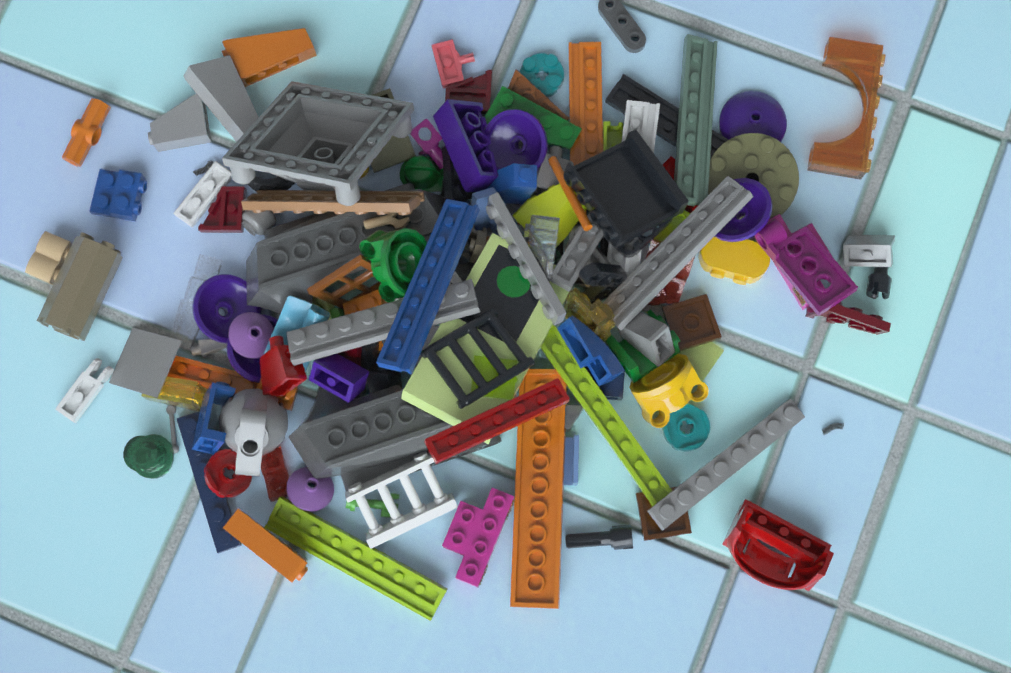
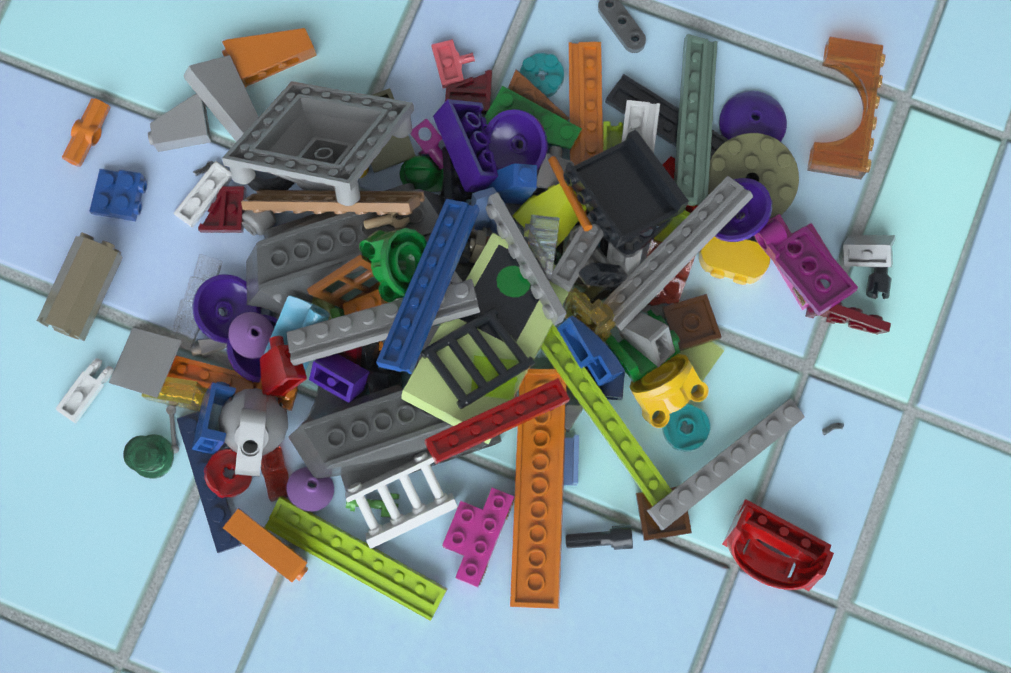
tan brick [25,231,72,285] -> none

